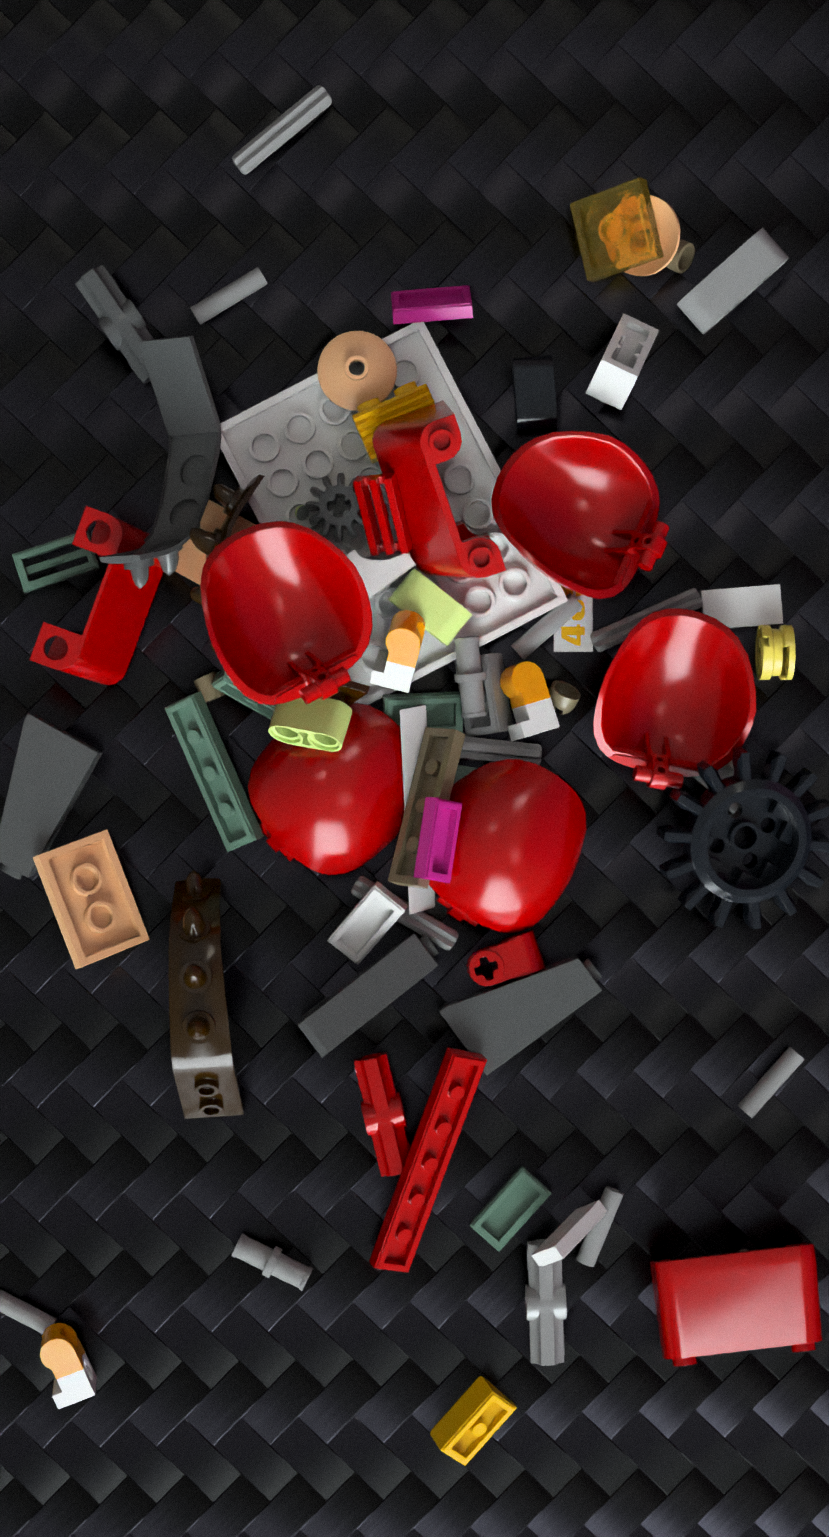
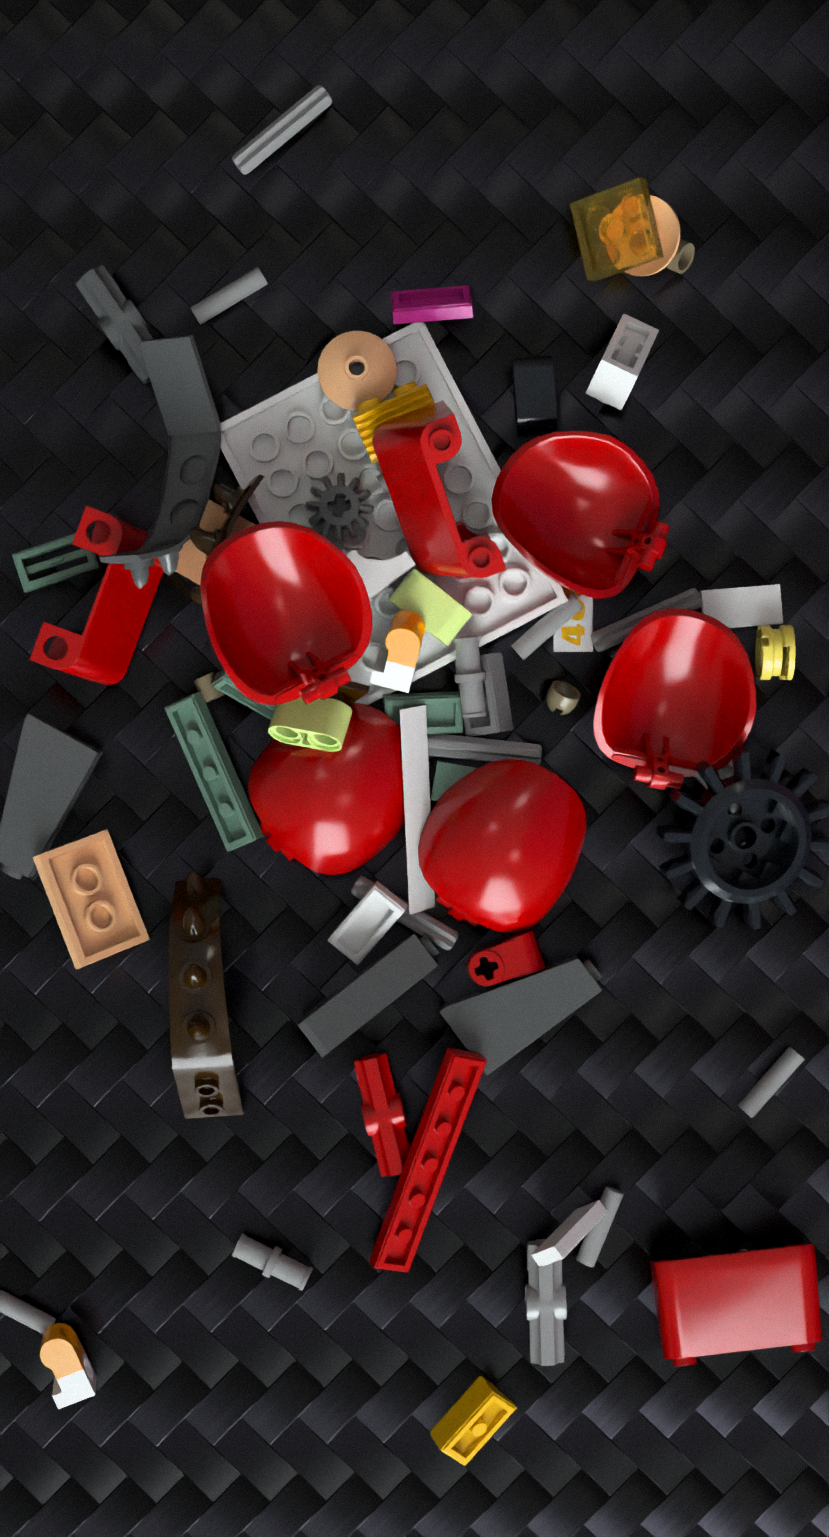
light grey piece [295,505,309,521] -> none
red tile [353,473,413,556] -> none
dark tan plate [388,727,465,889] -> none
dark pink tile [413,797,462,883] -> none
sand green tile [469,1165,552,1252] -> none
leg [500,661,560,742] -> none
light grey beam [677,228,789,334] -> none

